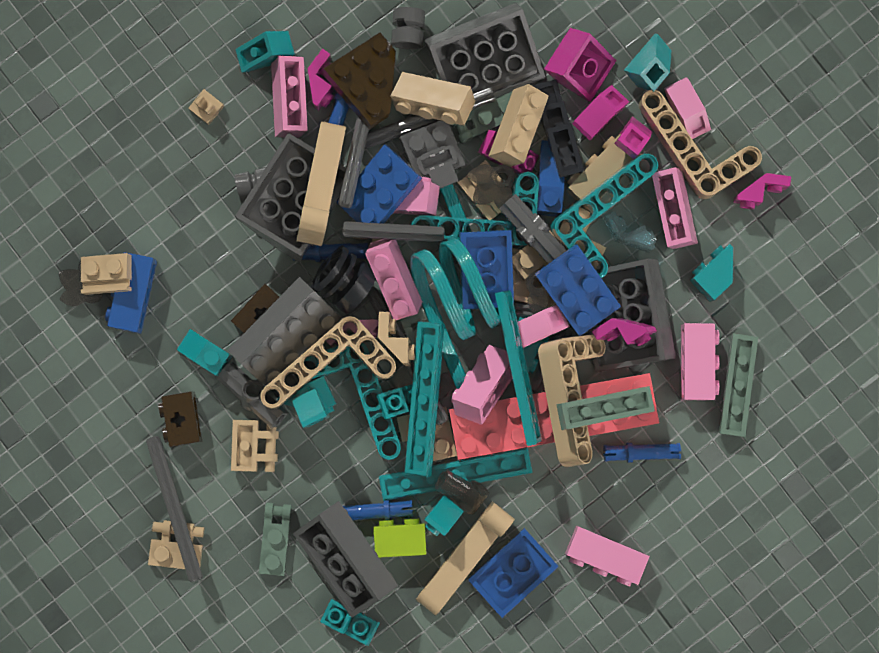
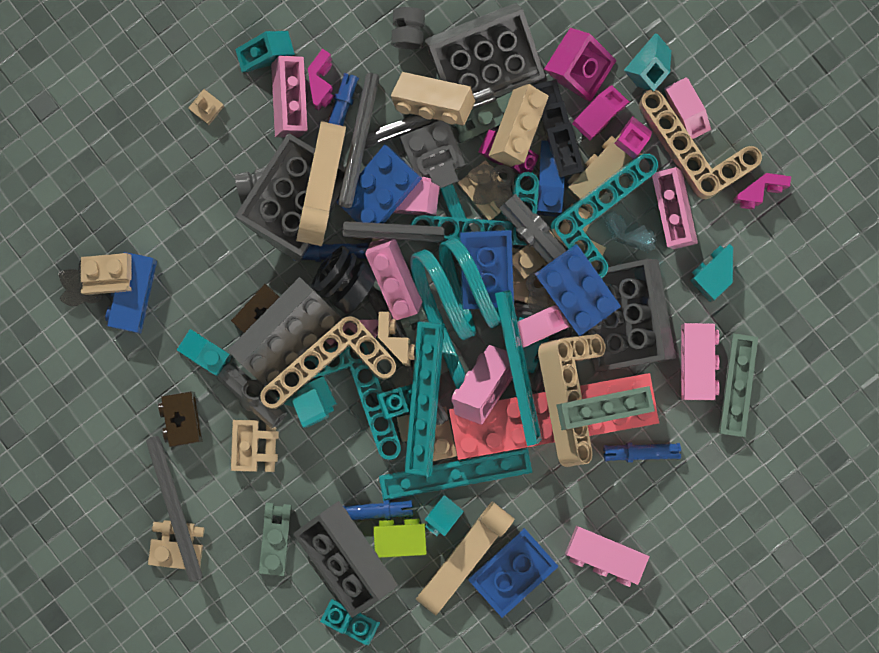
dark brown plate [322,32,396,130] -> none
clear smoke piece [435,470,489,515] -> none
dark pink slope [592,318,657,346] -> none

